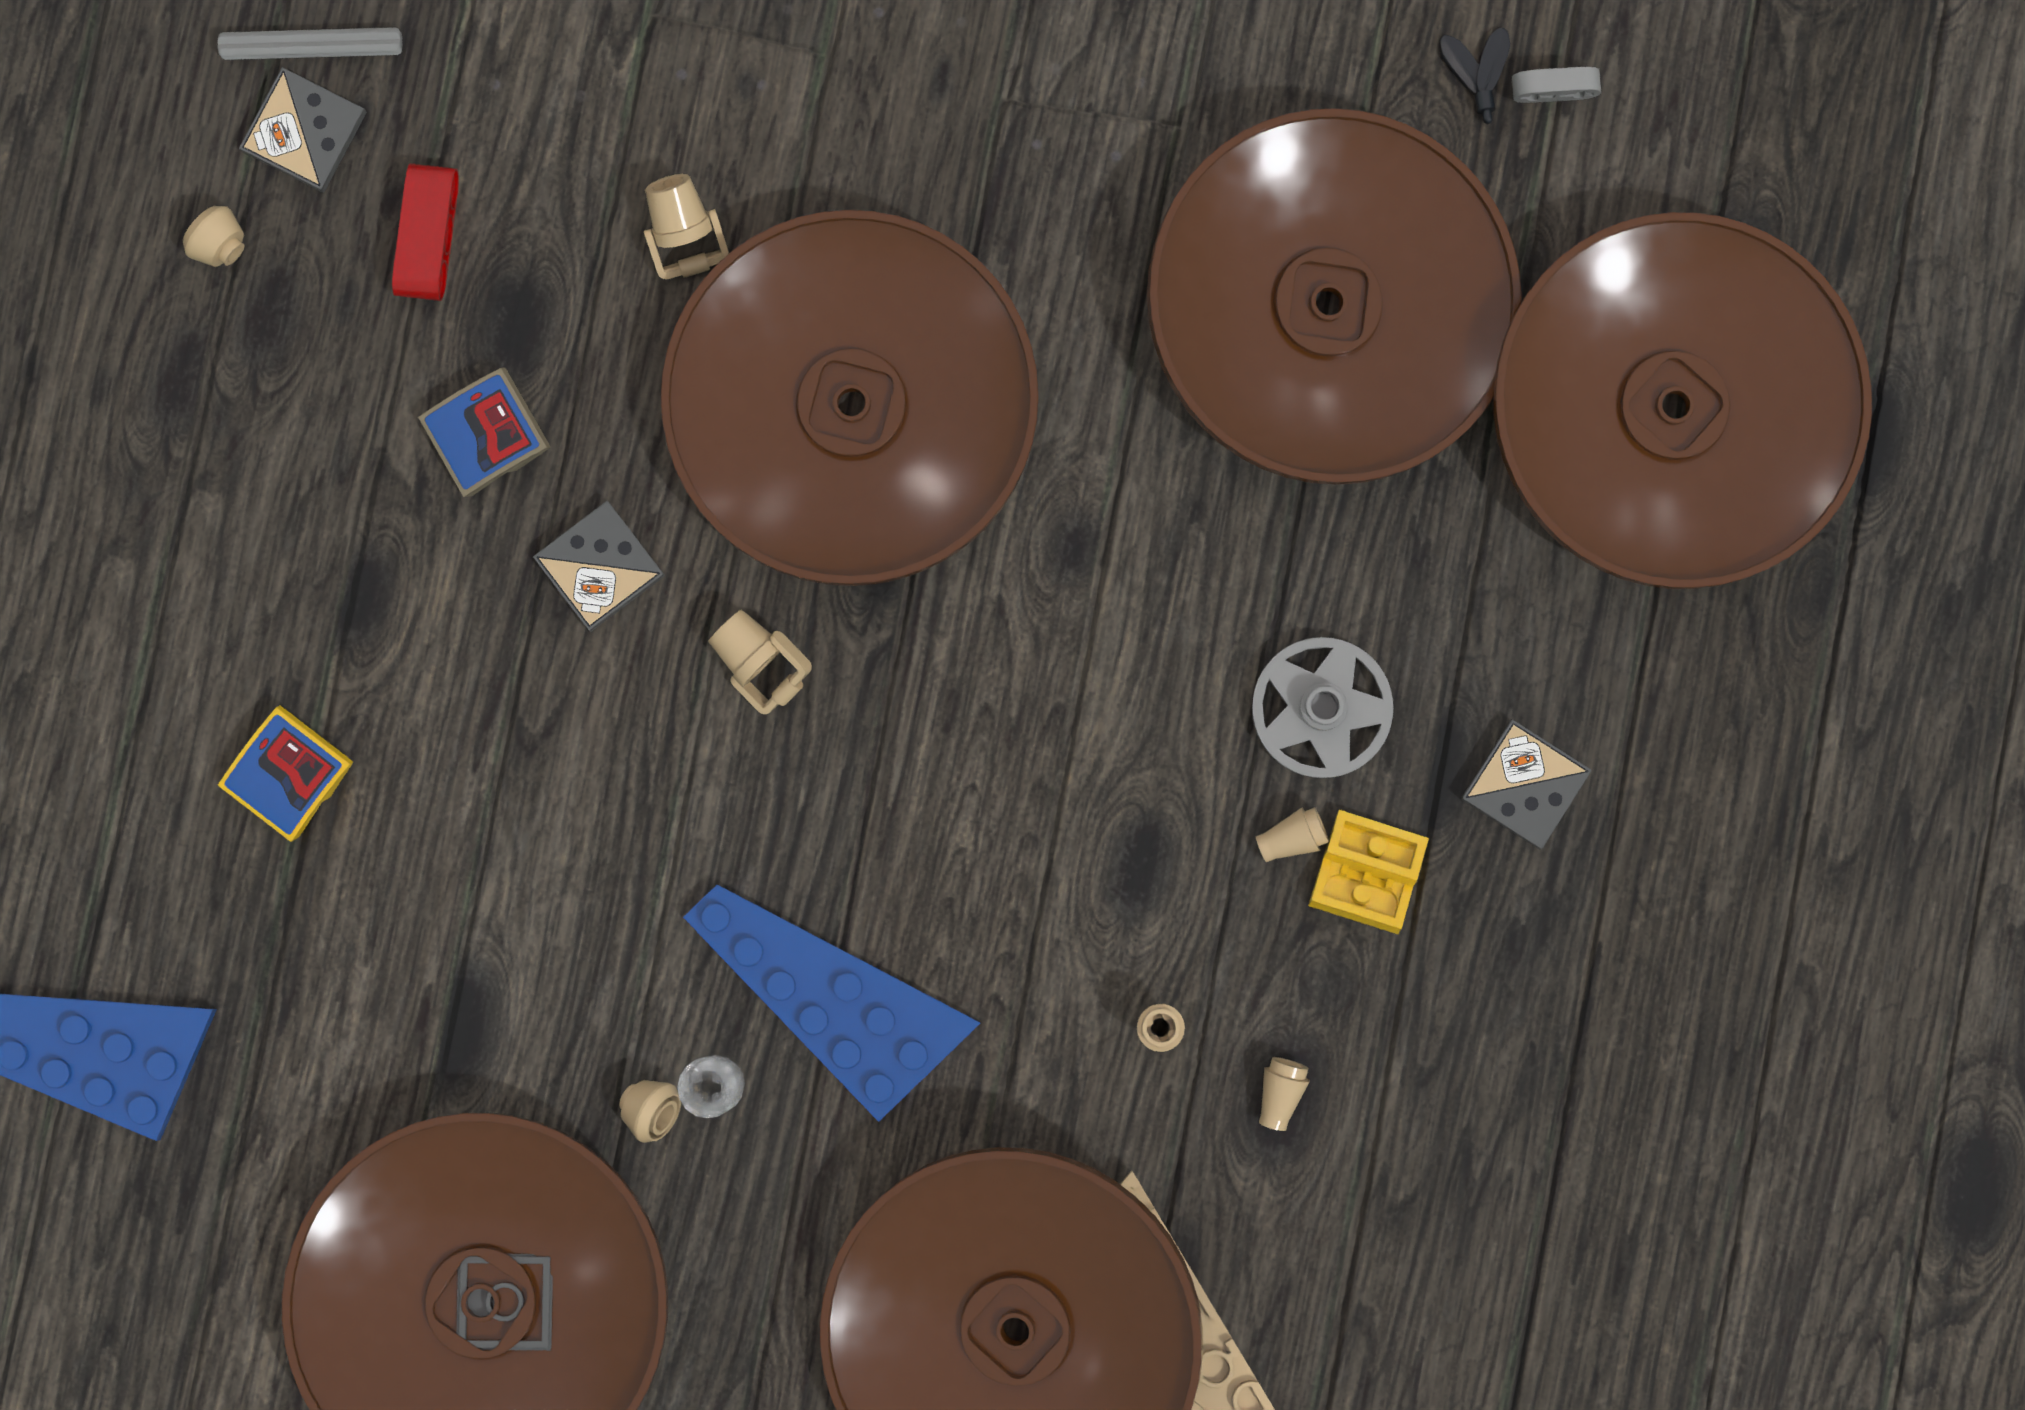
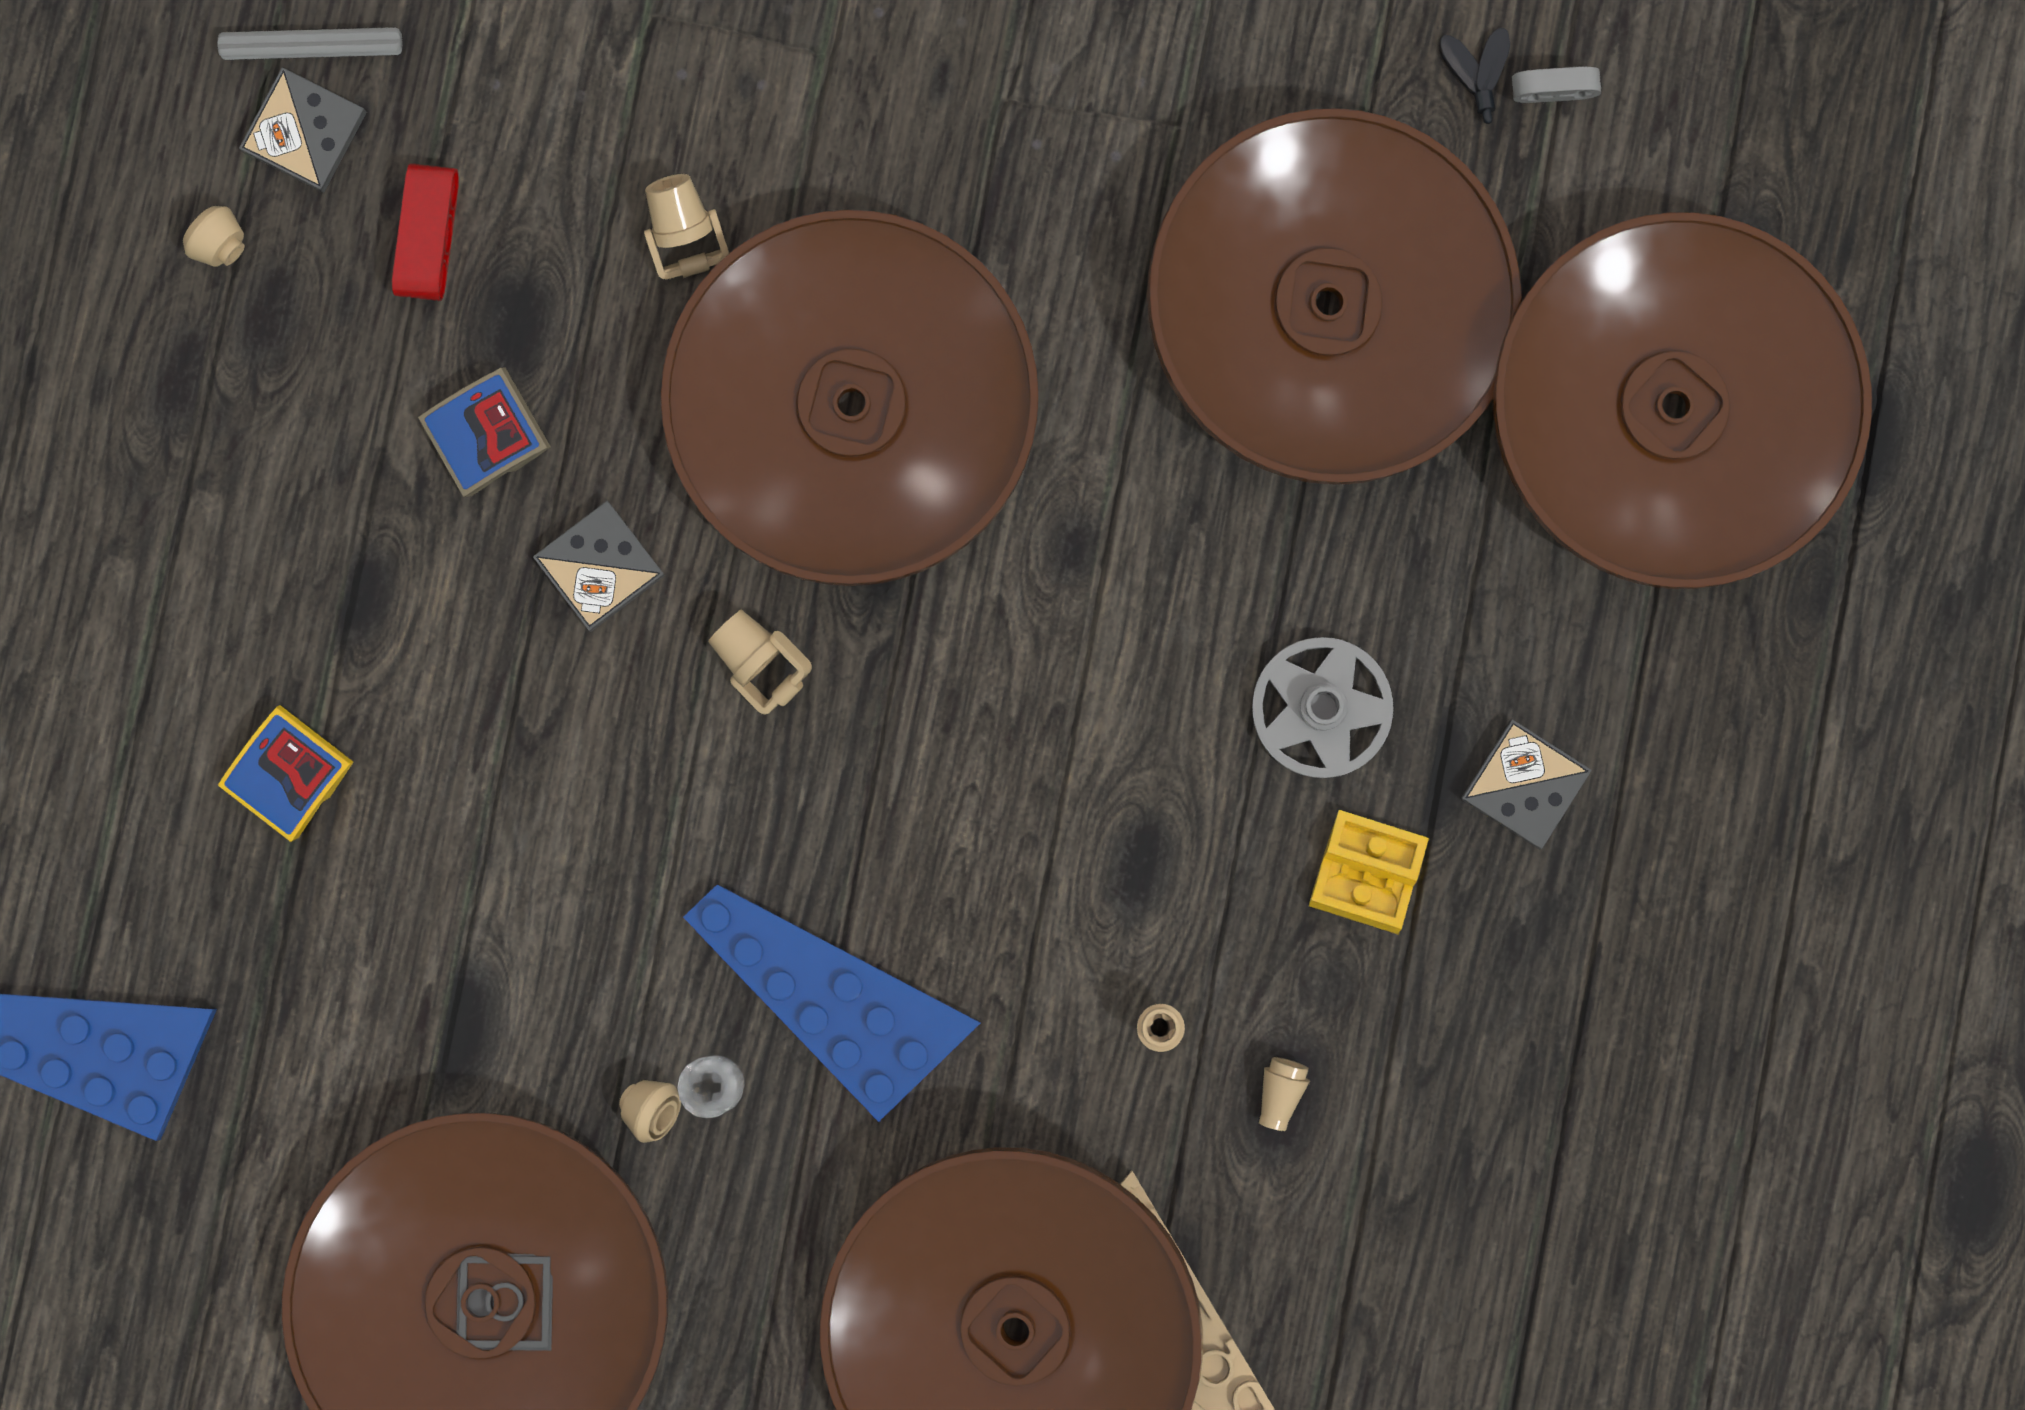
tan cone [1256,807,1329,863] -> none

